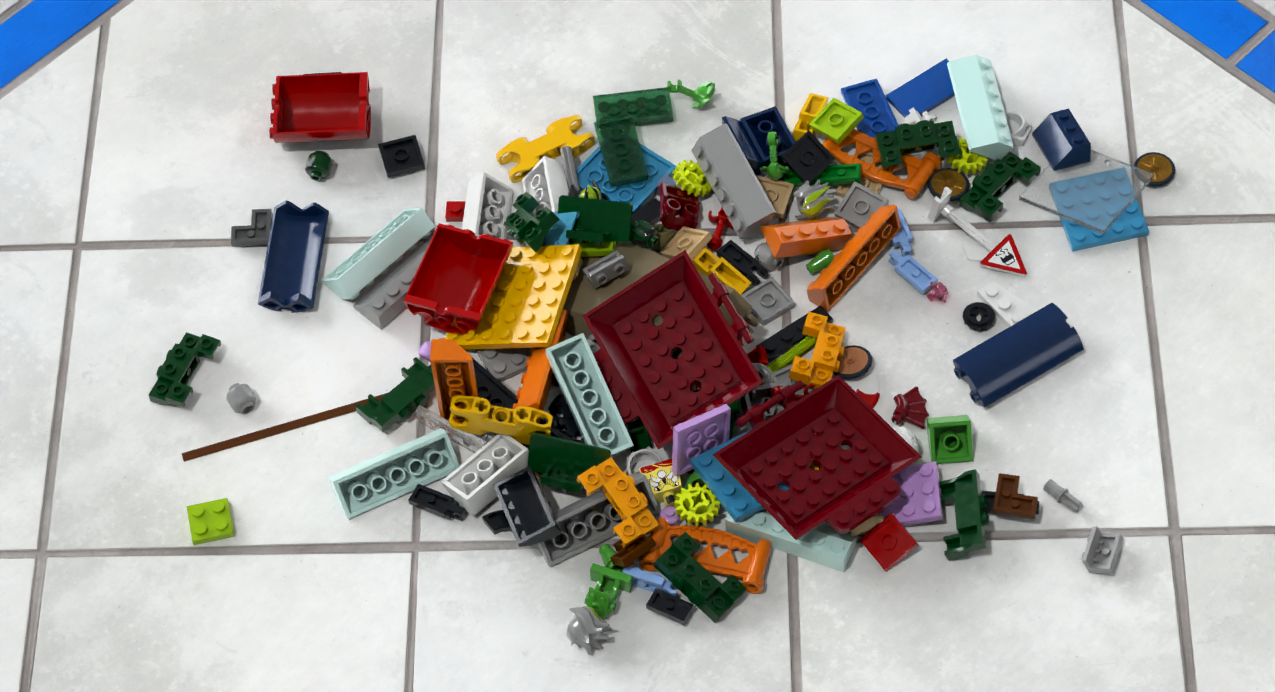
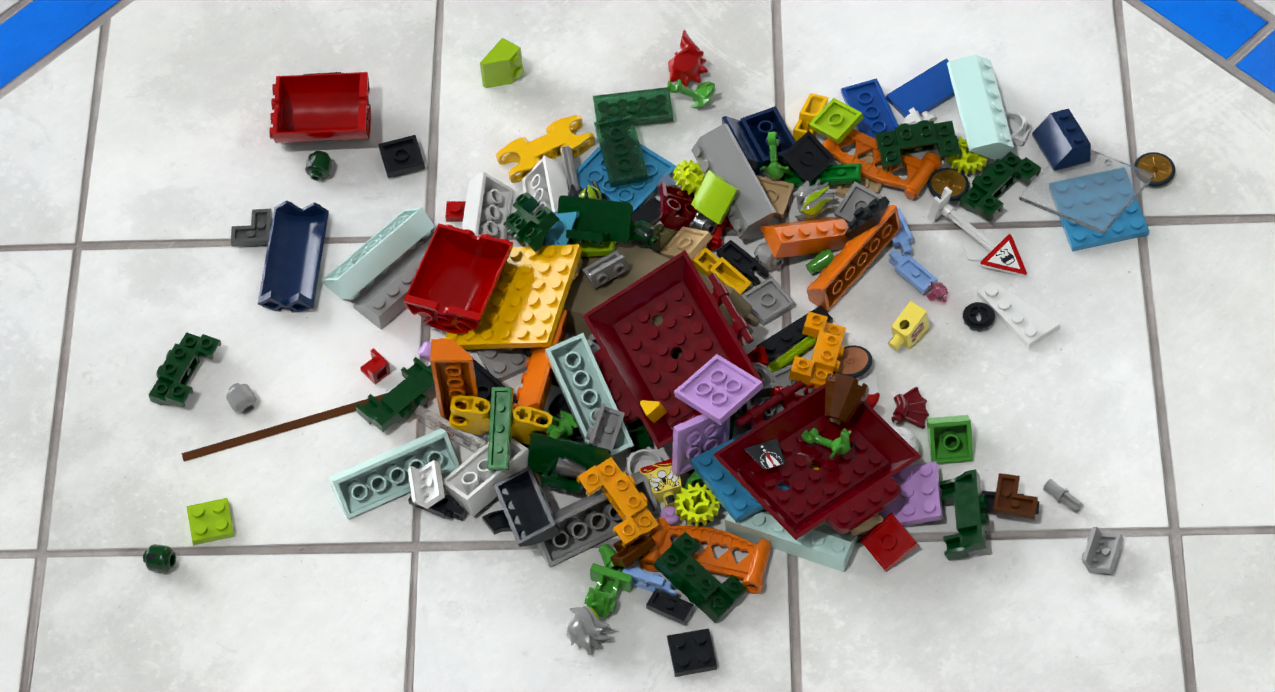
dark blue cylinder [953,303,1084,408] -> none
none -> dark green head [143,544,176,573]
none -> red panel [360,348,390,385]
none -> white bracket [408,460,445,509]
none -> lime slope [480,38,524,88]
none -> green tile [487,387,514,471]
none -> bright green piece [545,411,578,440]
none -> flat silver cone [554,457,586,478]
none -> light grey bracket [586,404,625,453]
none -> yellow slope [640,400,667,423]
none -> black plate [667,628,717,677]
none -> red head [668,30,708,87]
none -> lavender plate [674,354,763,425]
none -> flat silver brick [689,212,716,235]
none -> lime slope [691,170,739,224]
none -> black sticker [744,439,785,469]
none -> bright green piece [801,428,851,460]
none -> reddish brown cone [825,373,869,426]
none -> black plate [845,196,890,240]
none -> light yellow torso [888,301,929,351]

